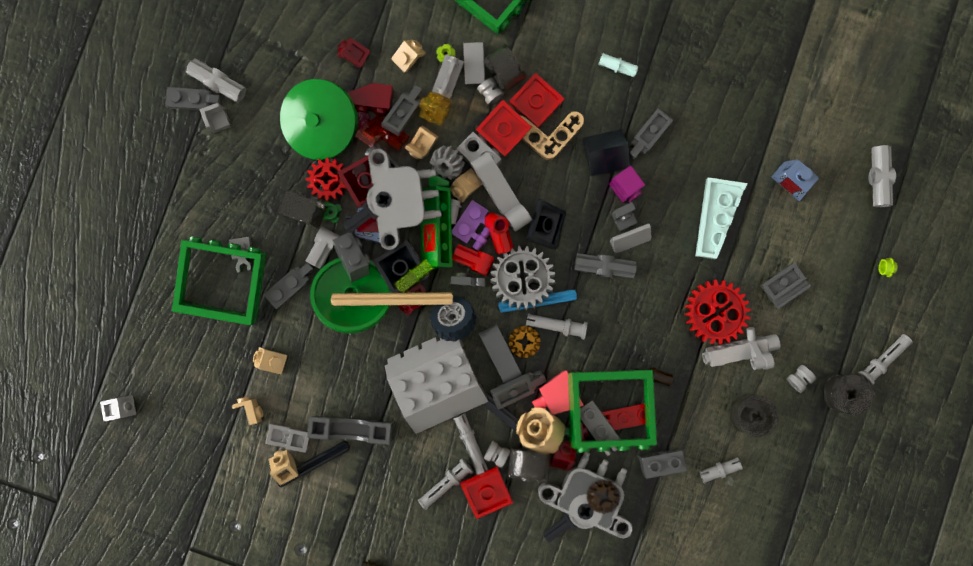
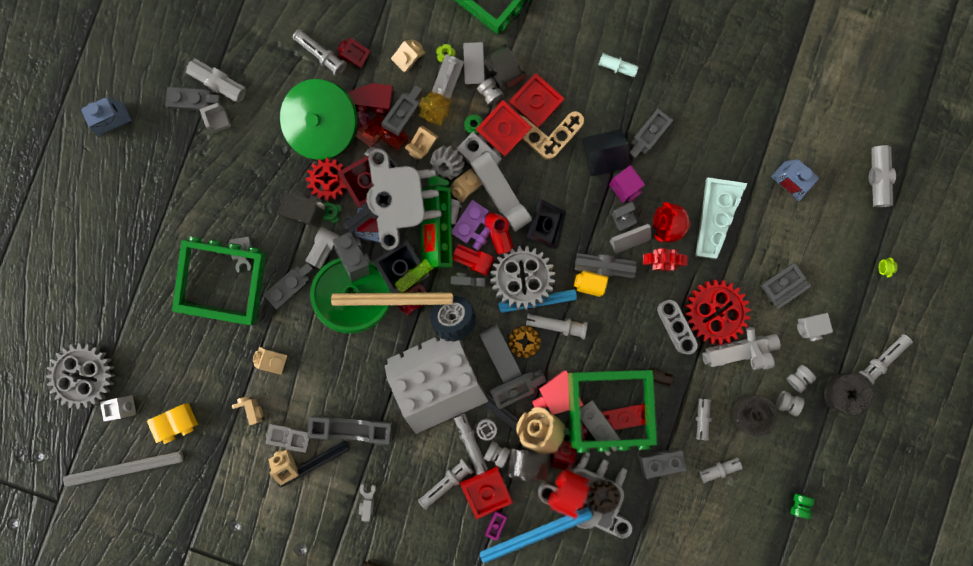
none -> light grey gear [46,343,115,409]
none -> light grey axle [63,451,184,487]
none -> sand blue torso [81,97,132,136]
none -> yellow brick [147,403,198,444]
none -> light grey pin [293,29,347,76]
none -> light grey plate [359,483,376,522]
none -> green plate [464,115,483,134]
none -> light grey wheel [477,418,497,440]
none -> dark azure axle [480,507,592,563]
none -> magenta piece [485,511,507,541]
none -> red brick [548,469,590,519]
none -> yellow brick [574,270,608,297]
none -> red gear [643,249,688,271]
none -> red cylinder [653,202,690,243]
none -> light grey beam [657,300,697,354]
none -> light grey pin [695,399,712,440]
none -> light grey wheel [776,391,804,417]
none -> green wheel [790,493,816,519]
none -> light grey brick [797,313,833,341]

